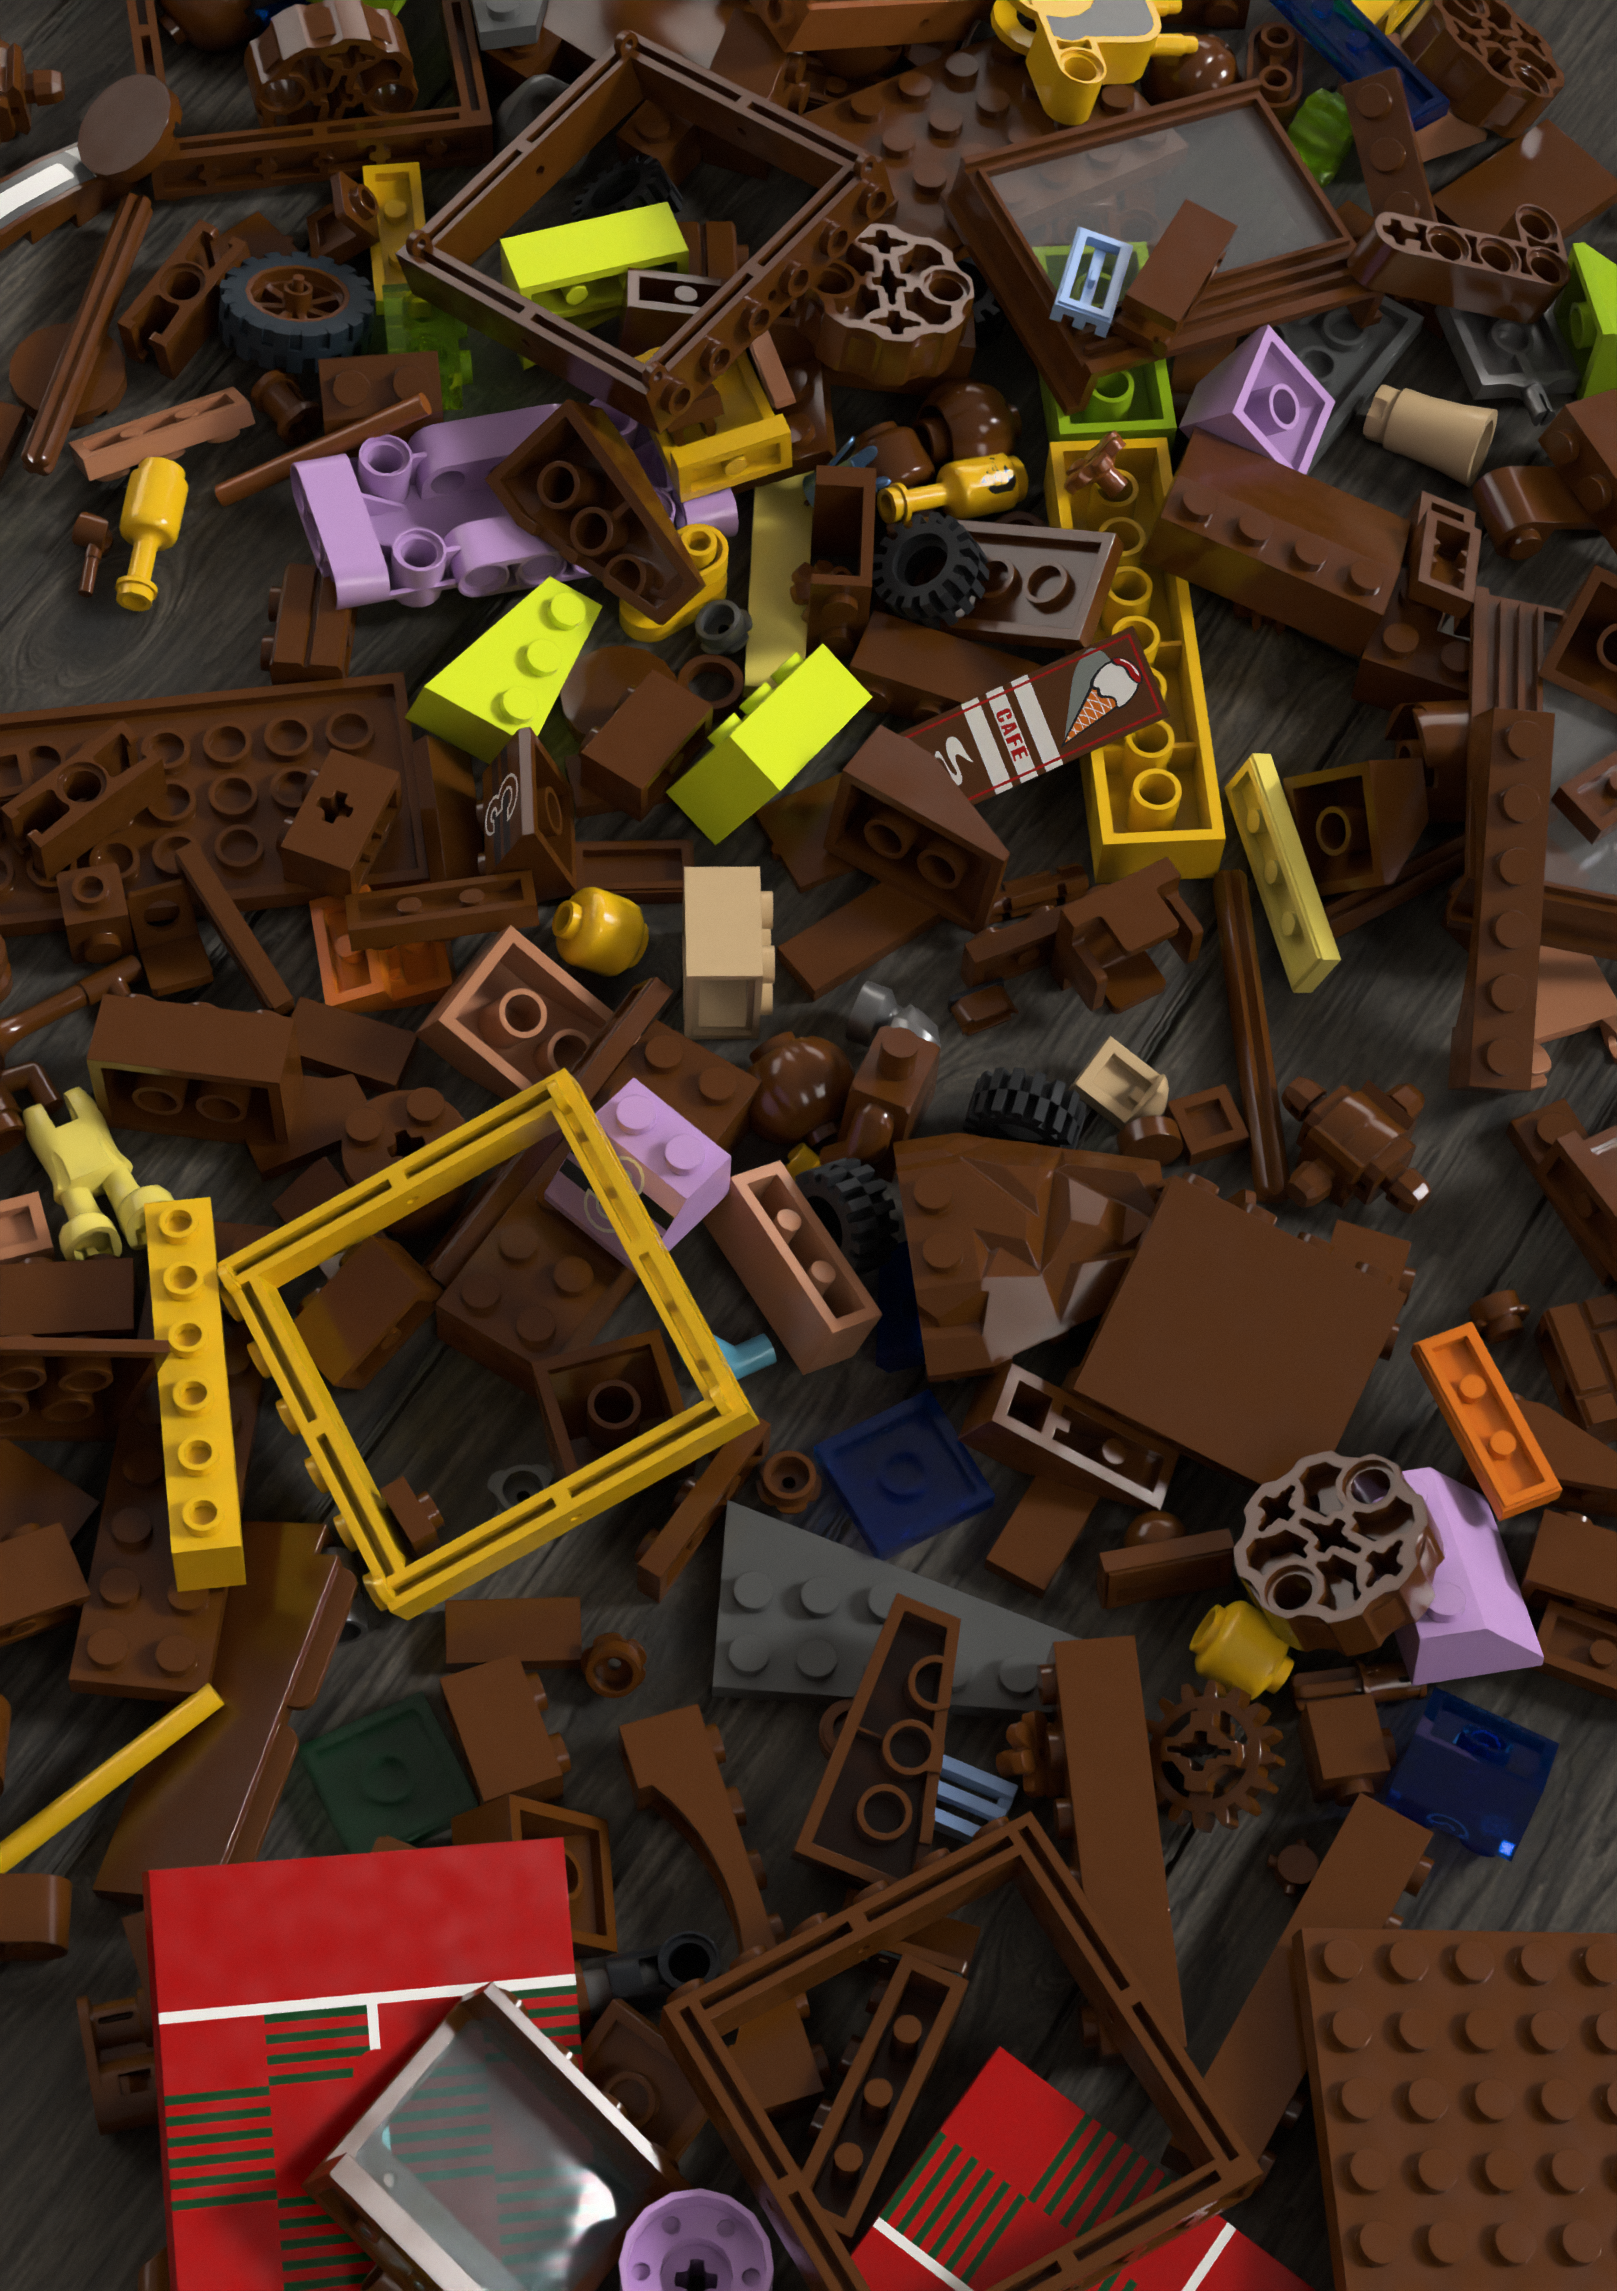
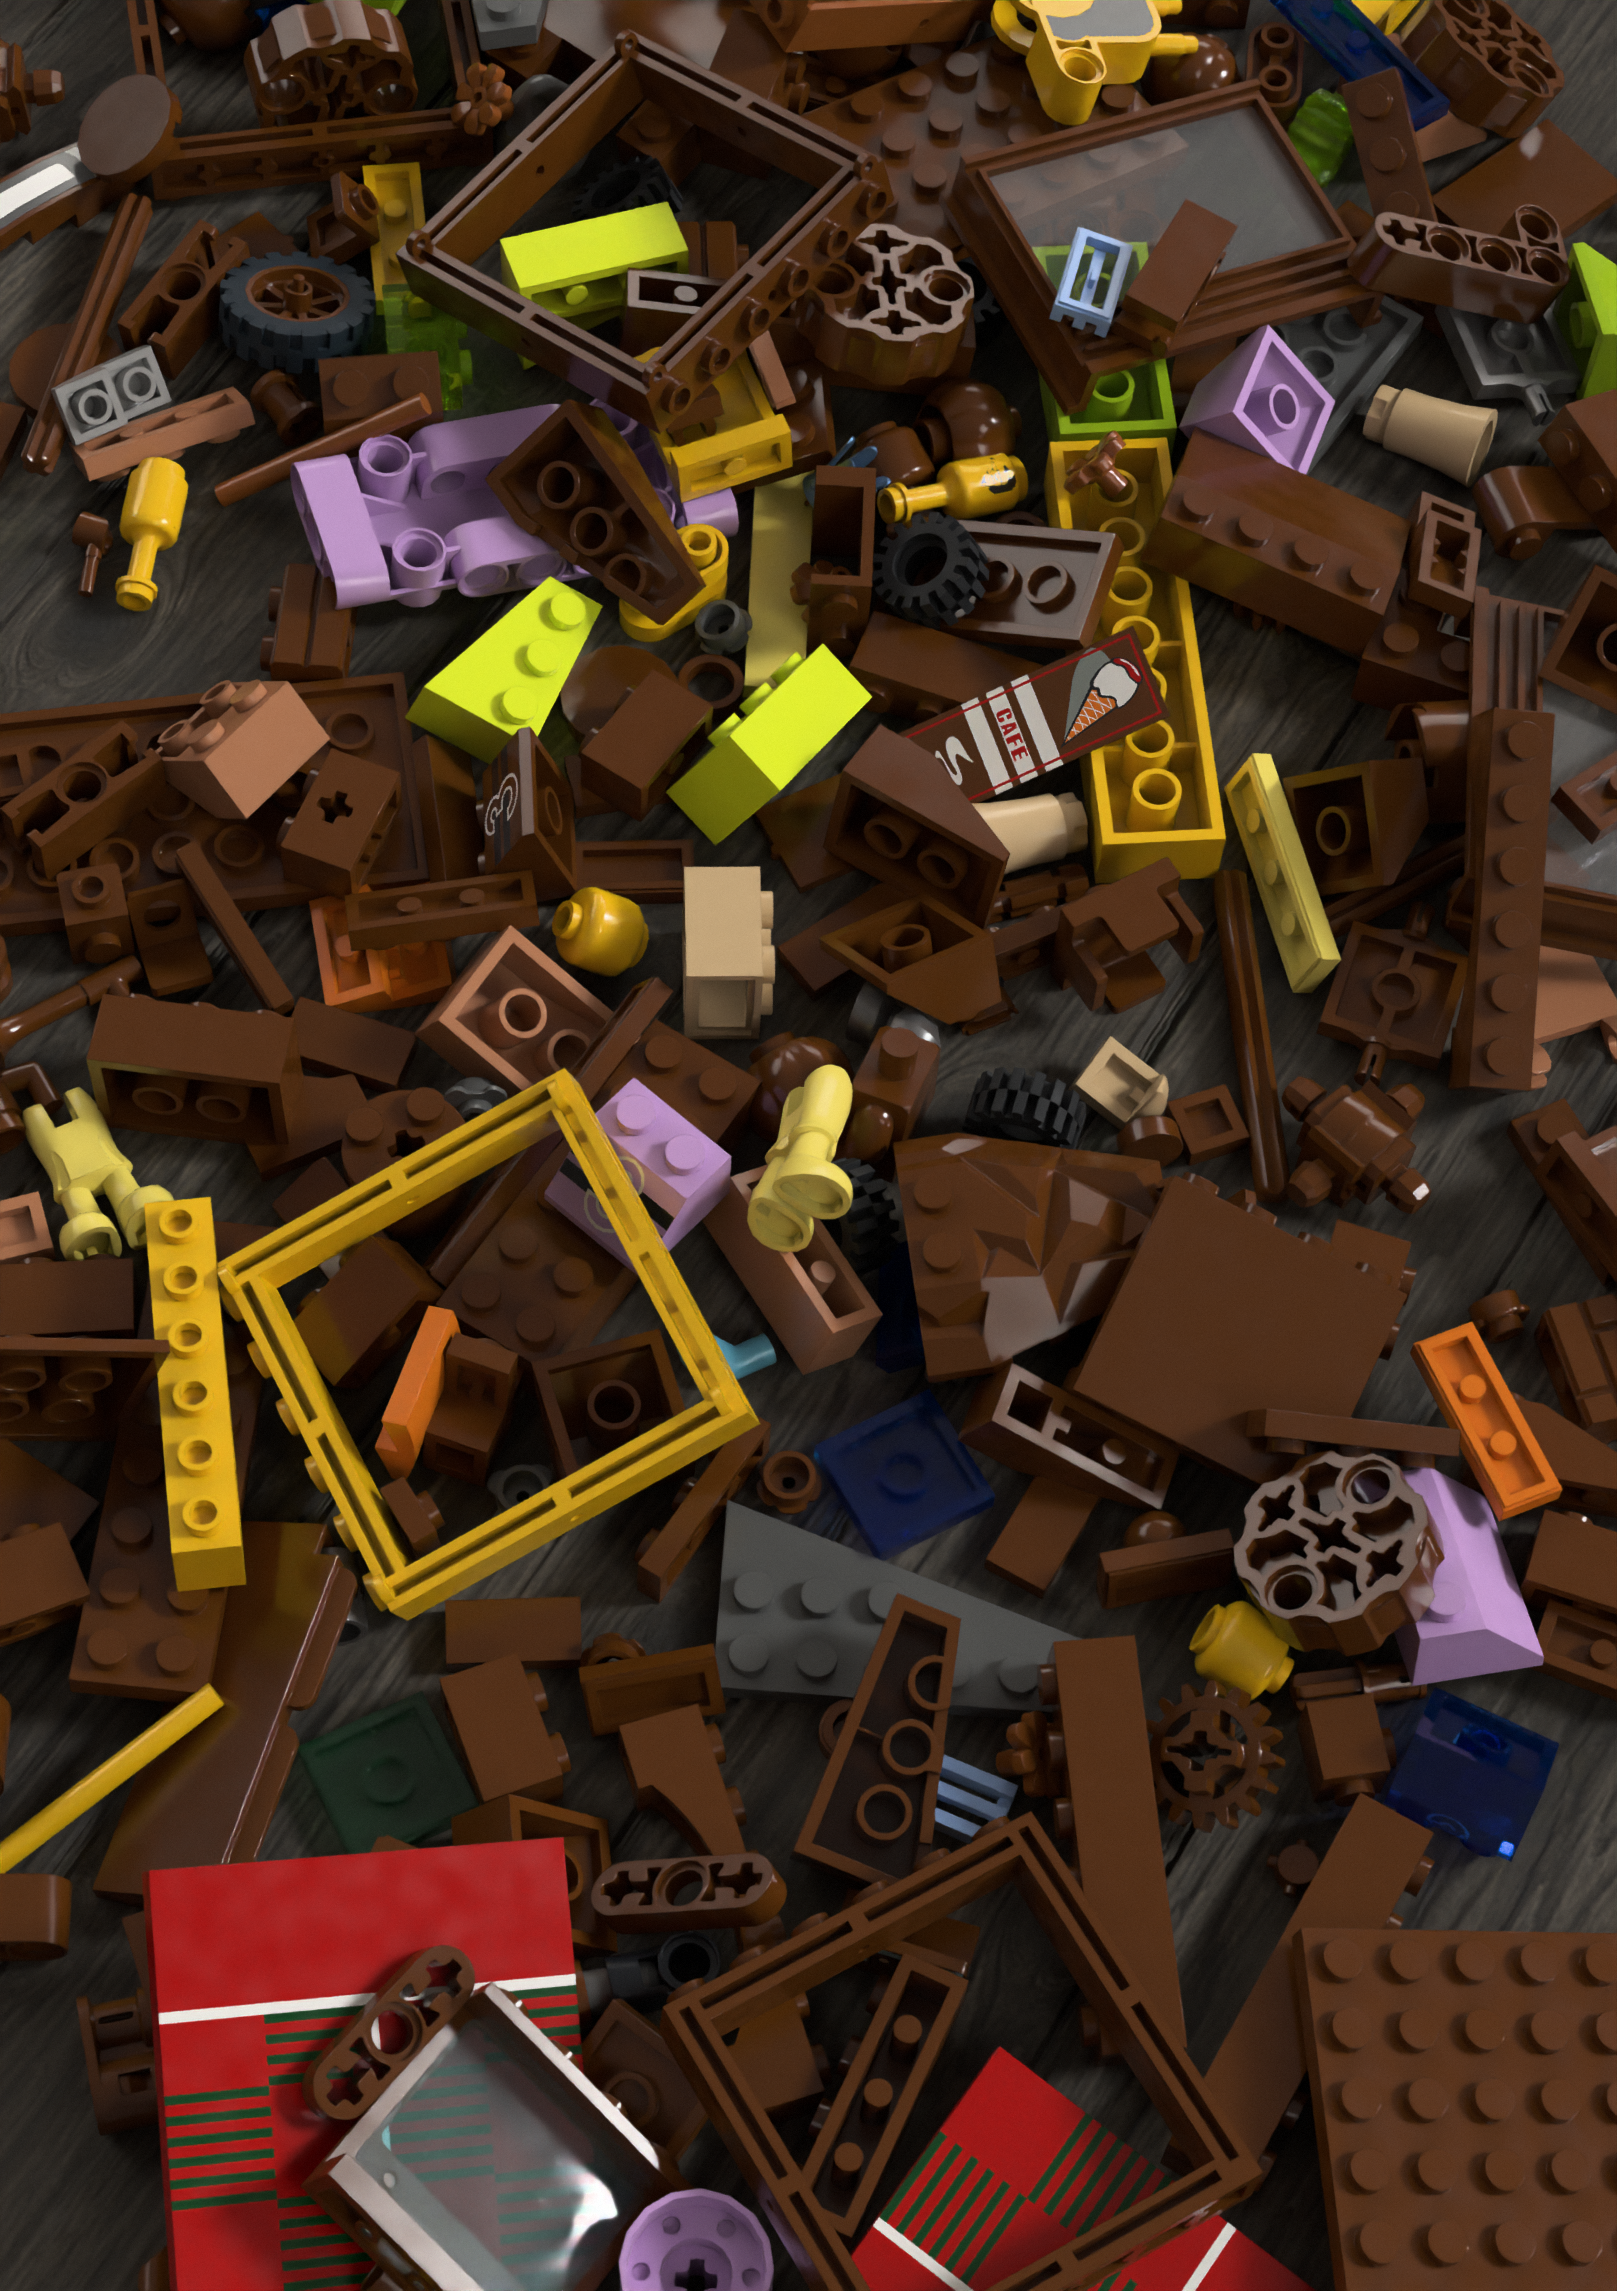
none -> light grey slope [51,345,172,446]
none -> nougat slope [155,679,330,819]
none -> reddish brown beam [302,1945,475,2120]
none -> orange slope [375,1305,461,1479]
none -> reddish brown brick [423,1332,525,1488]
none -> dark grey plate [444,1077,507,1123]
none -> dark orange plant [451,62,515,136]
none -> reddish brown tile [579,1643,726,1737]
none -> reddish brown beam [591,1853,787,1934]
none -> light yellow piece [747,1064,853,1252]
none -> reddish brown slope [819,892,1002,1025]
none -> tan plant [971,792,1088,875]
none -> reddish brown plate [1246,1409,1461,1469]
none -> reddish brown plate [1316,901,1469,1087]

